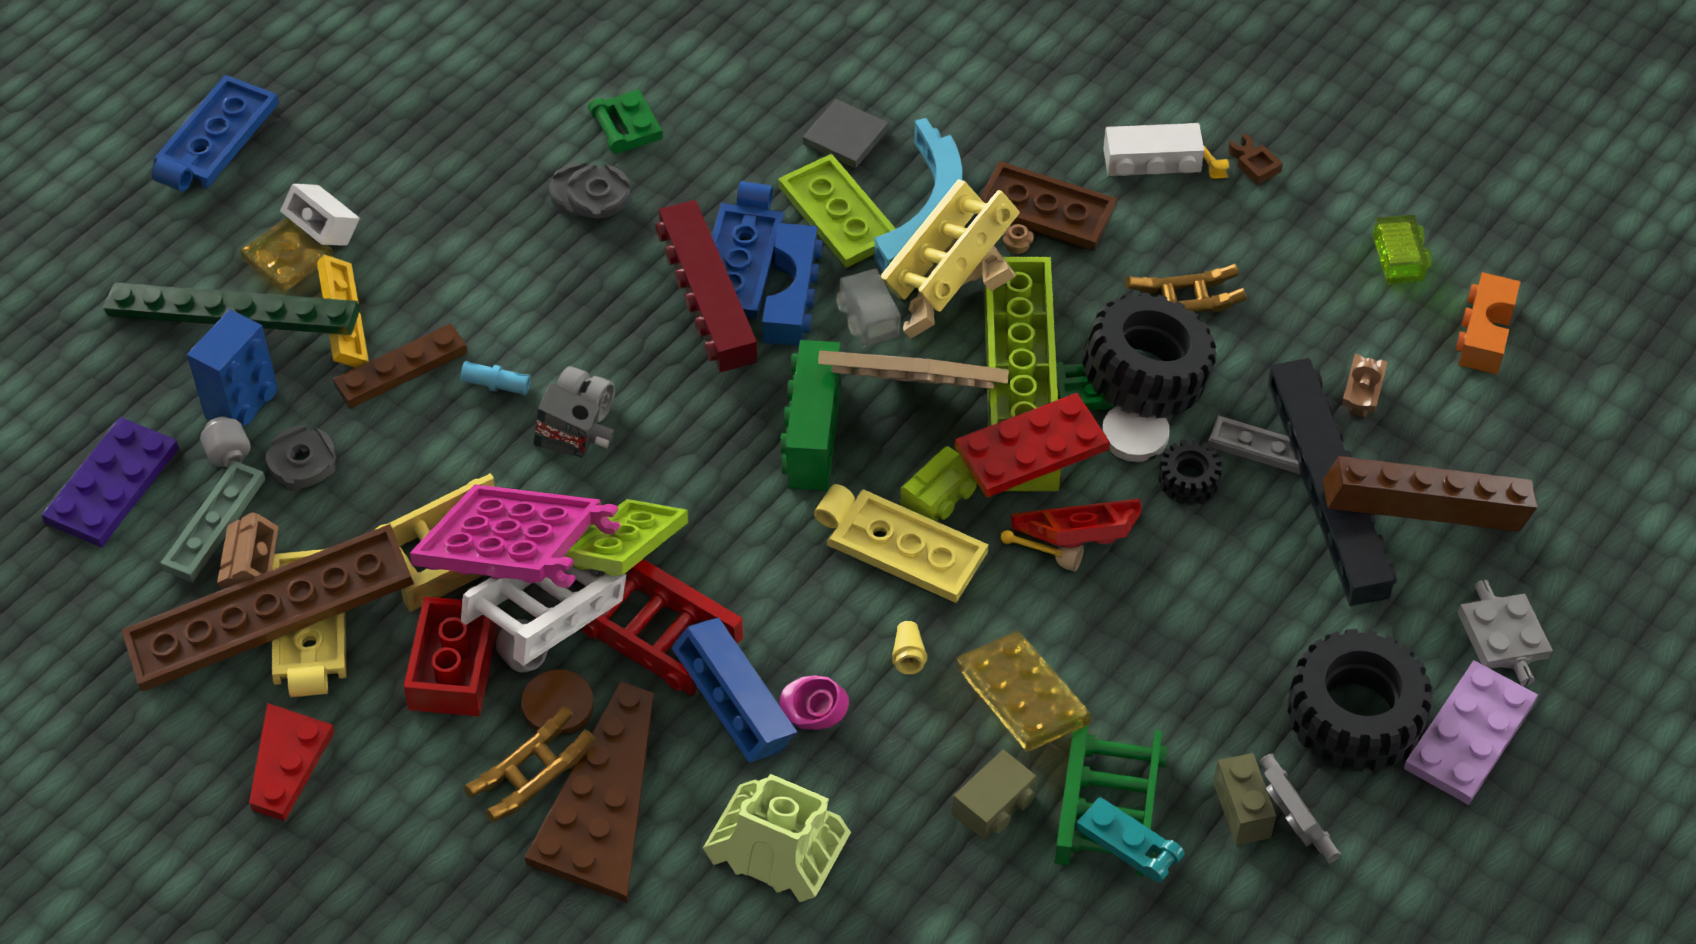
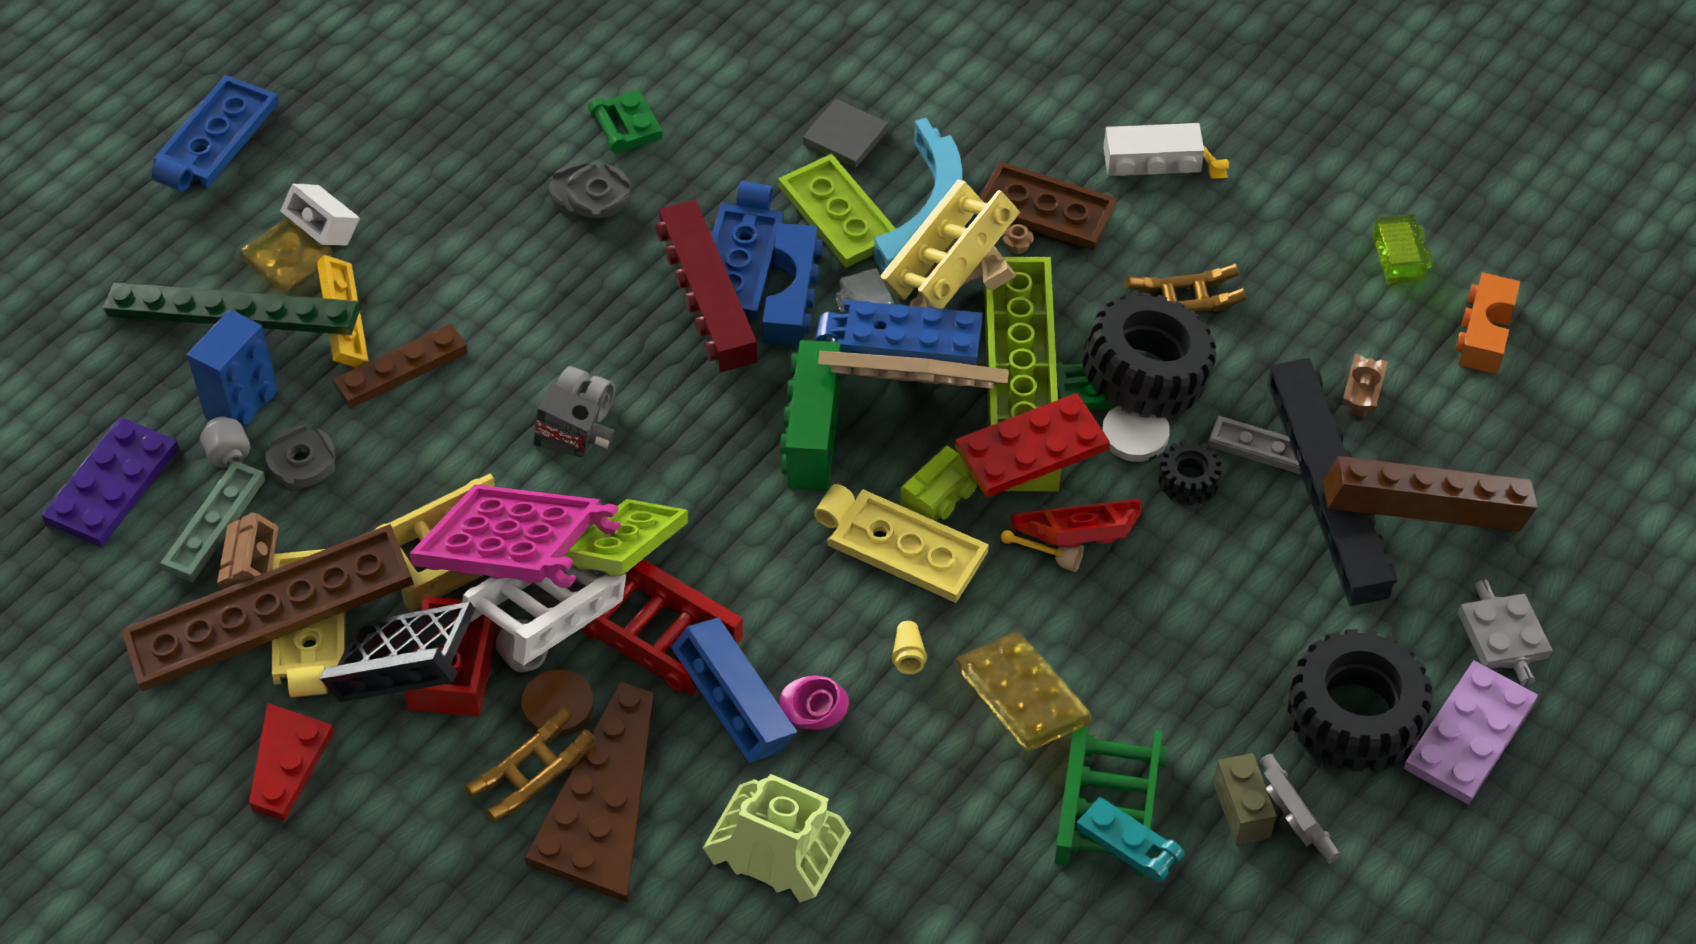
medium azure pin [460,361,531,396] -> none
olive brick [952,749,1036,841] -> none
reddish brown plate [1228,134,1283,185] -> none
none -> black fence [320,602,476,702]
none -> blue hinge [815,300,982,365]

